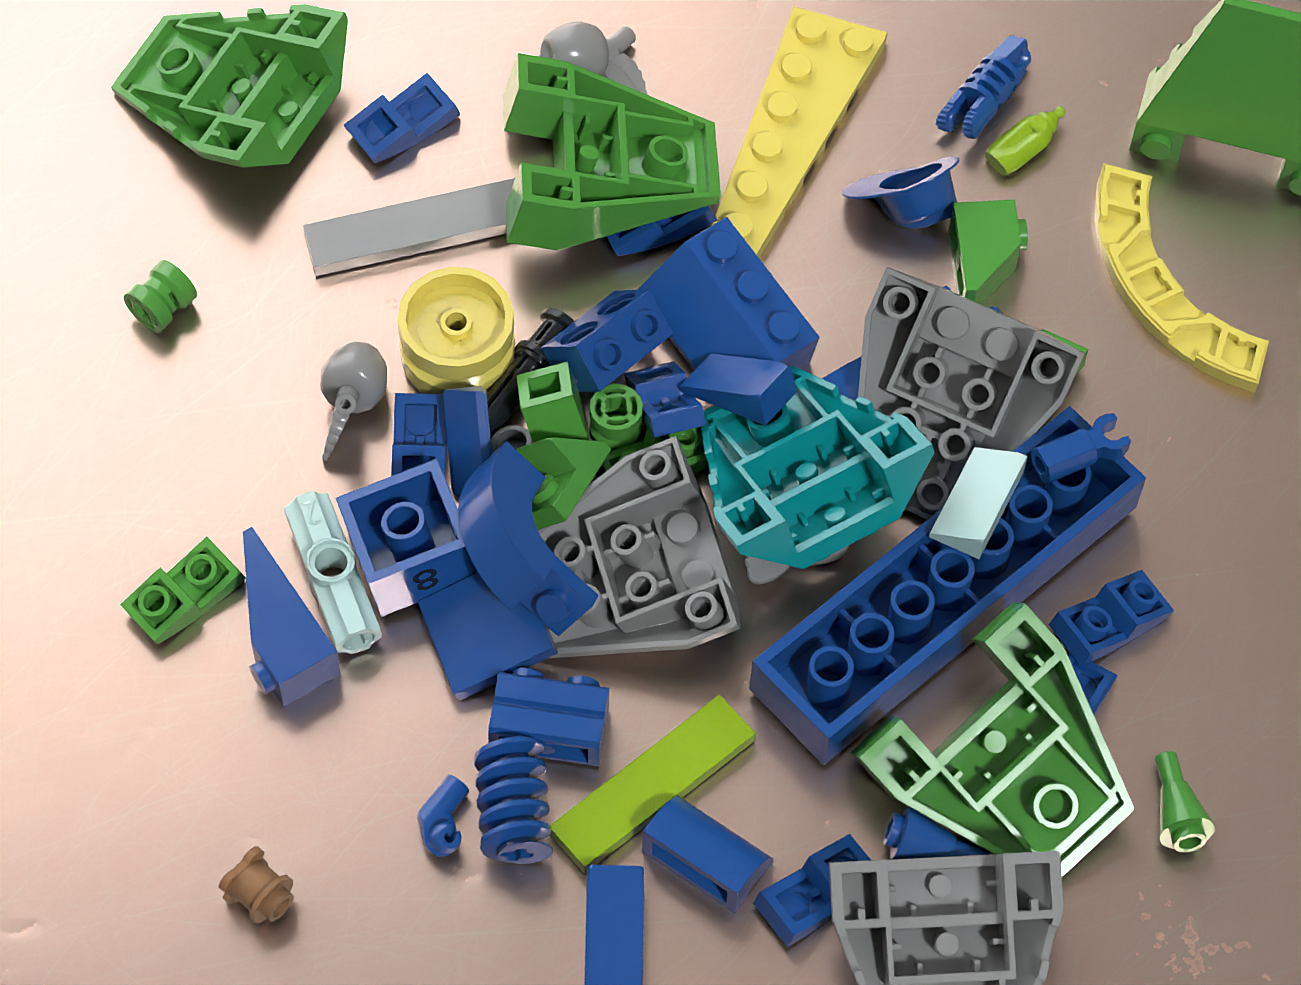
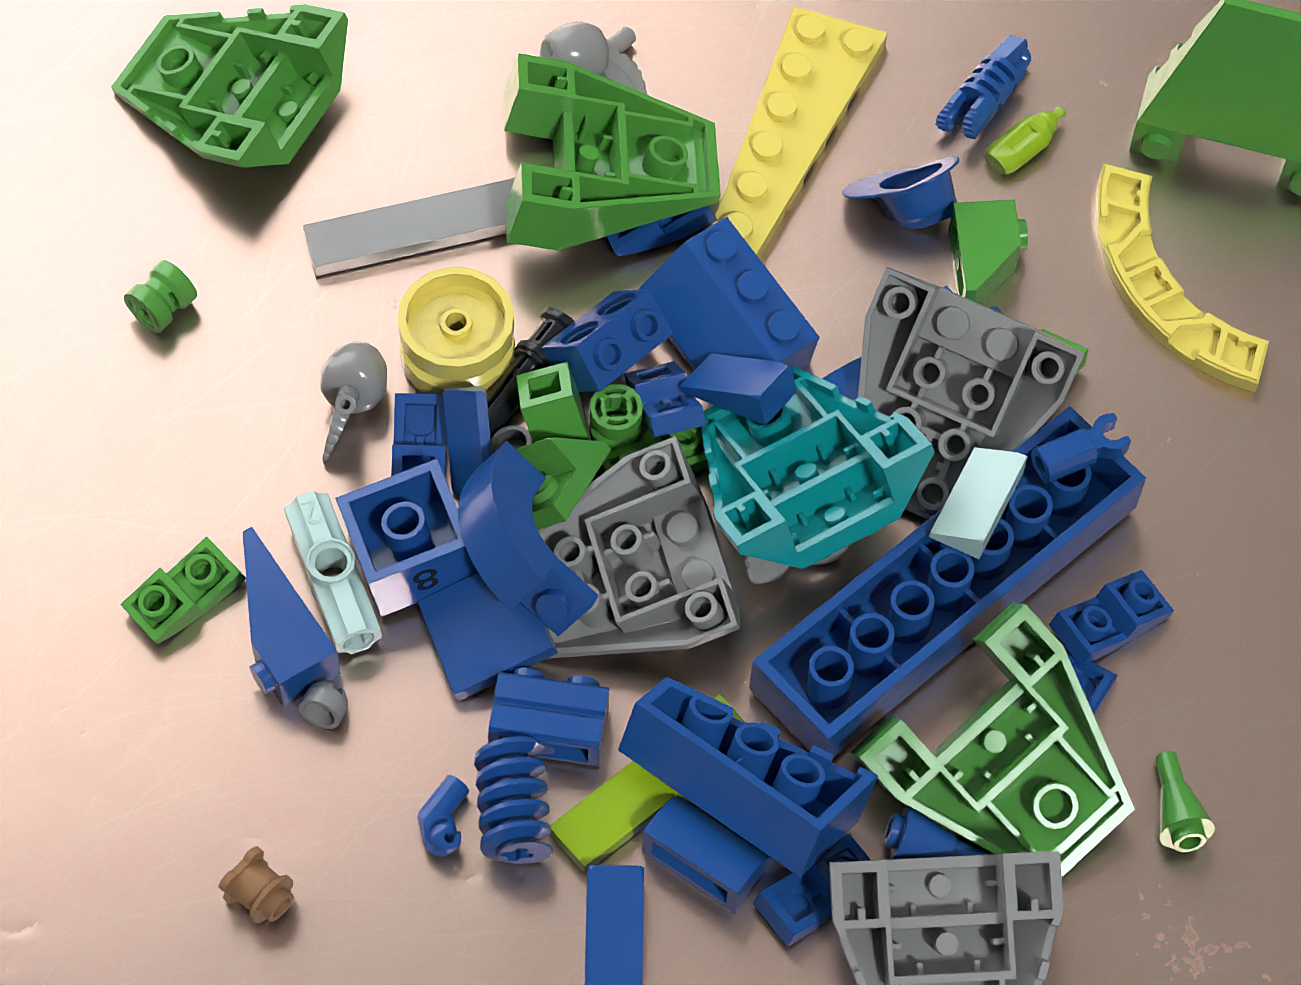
blue slope [343,73,461,163] -> none
none -> light grey hinge [299,680,348,729]
none -> blue wedge [618,677,879,878]

